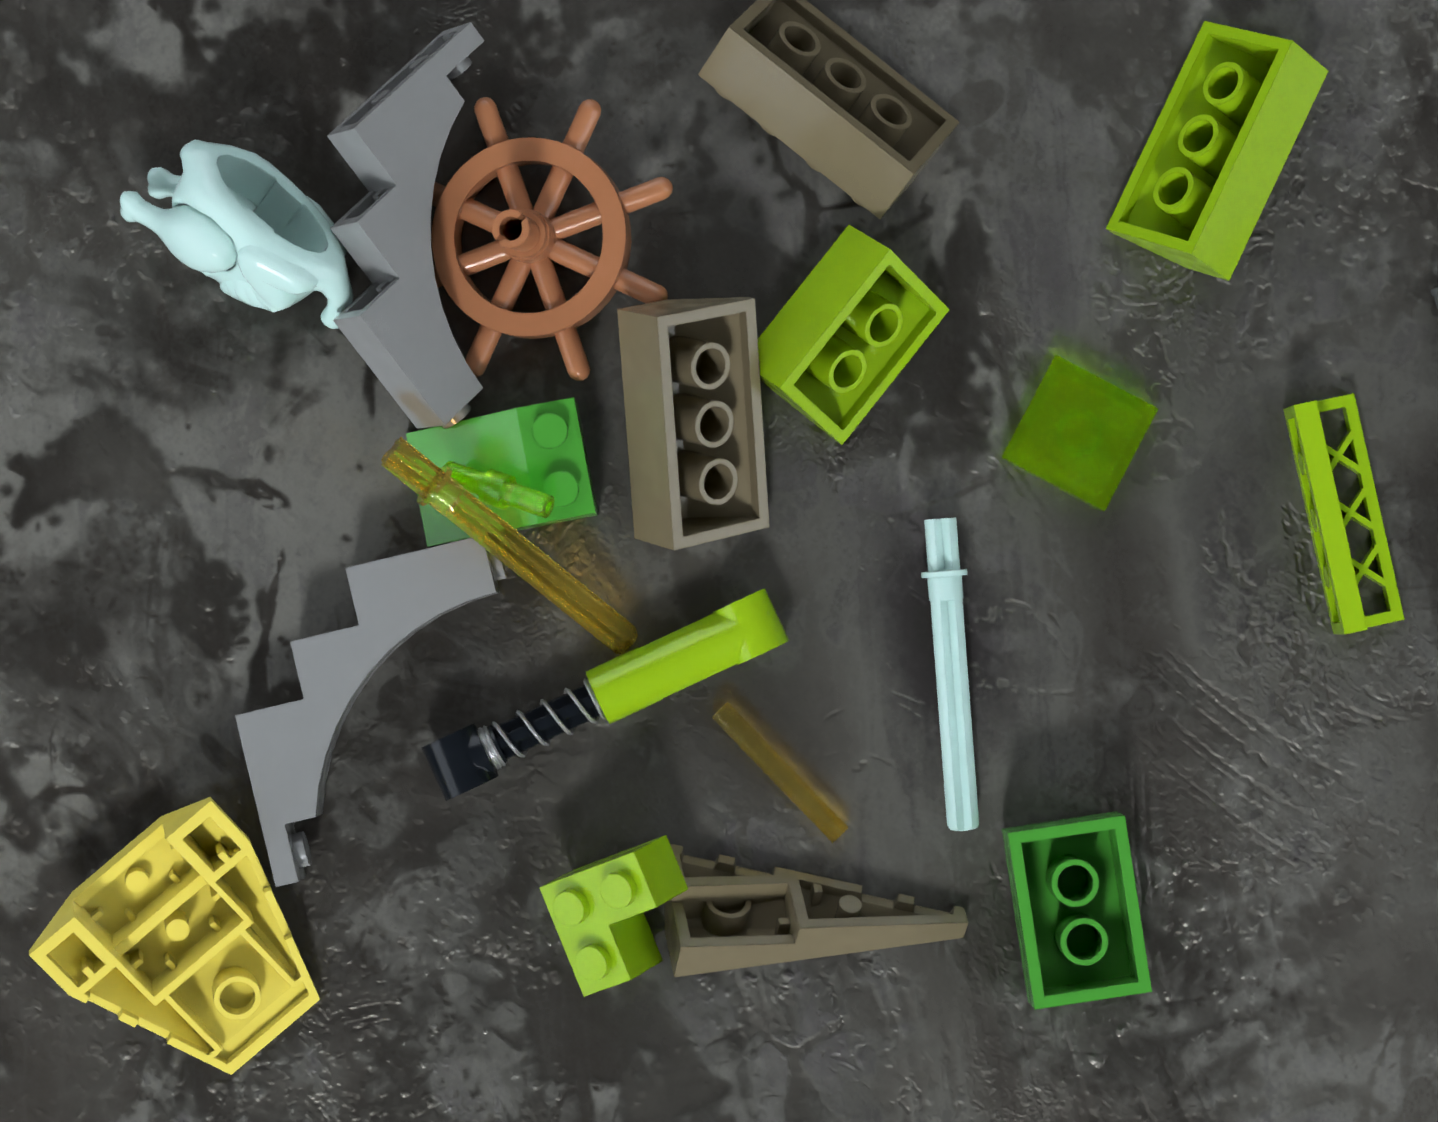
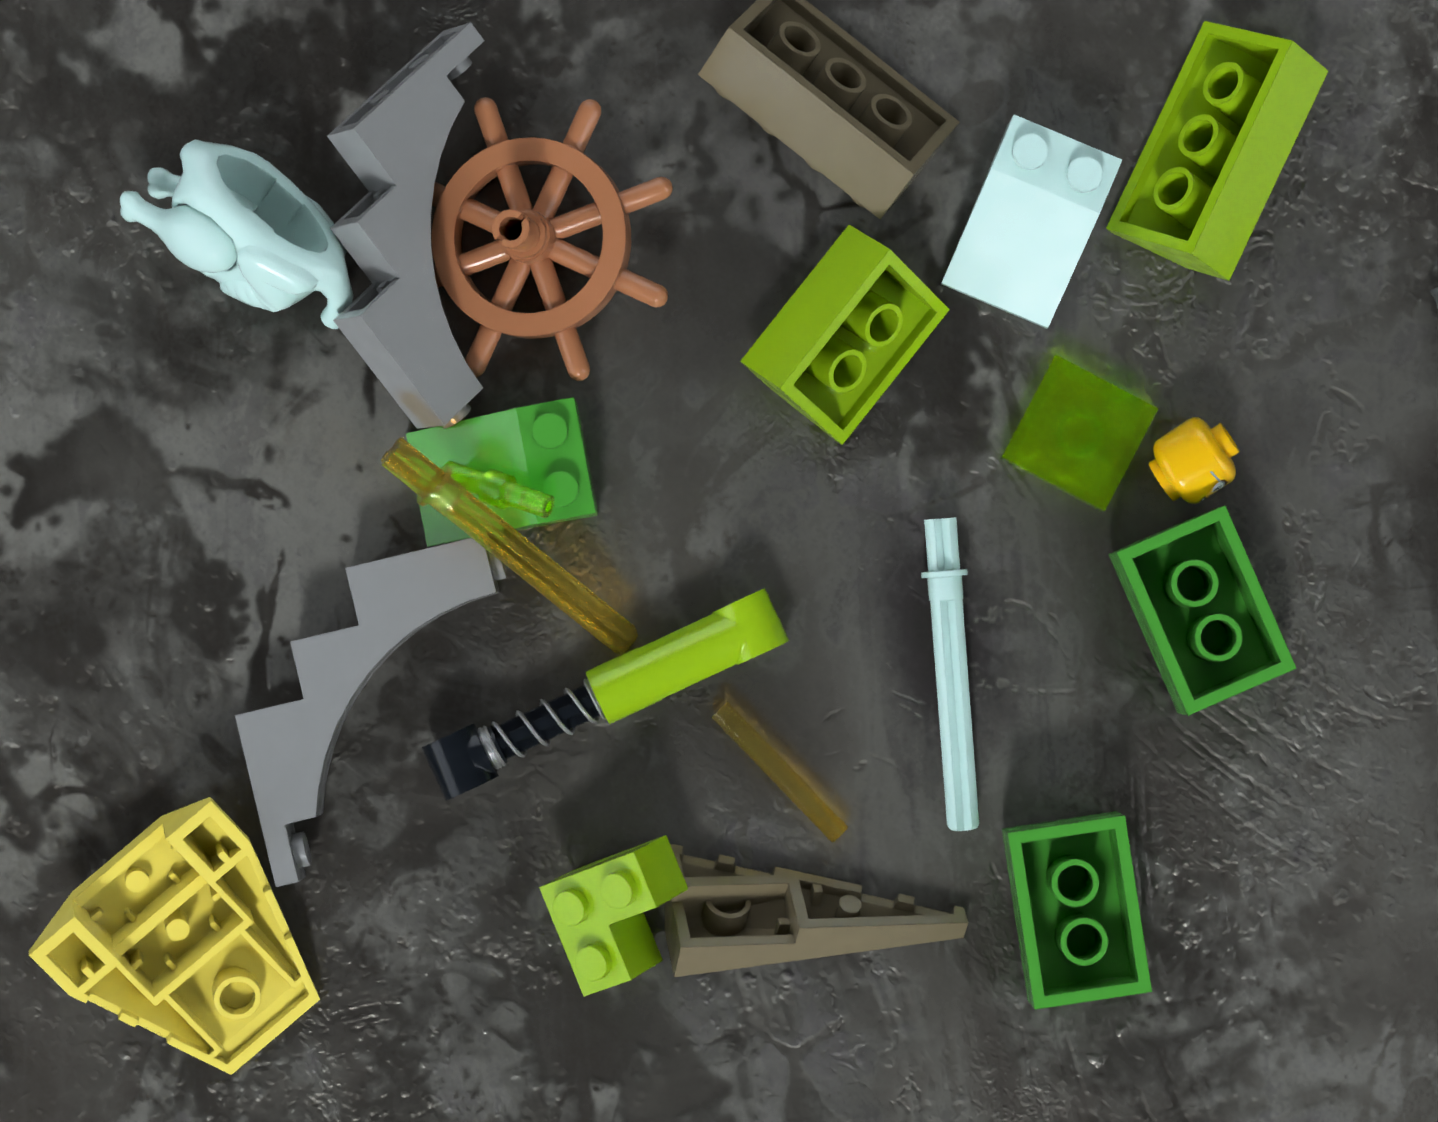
dark tan slope [617,297,770,551] -> none
lime fence [1283,393,1405,635] -> none
none -> light aqua slope [941,114,1122,329]
none -> bright green brick [1108,506,1296,716]
none -> yellow head [1149,417,1240,504]

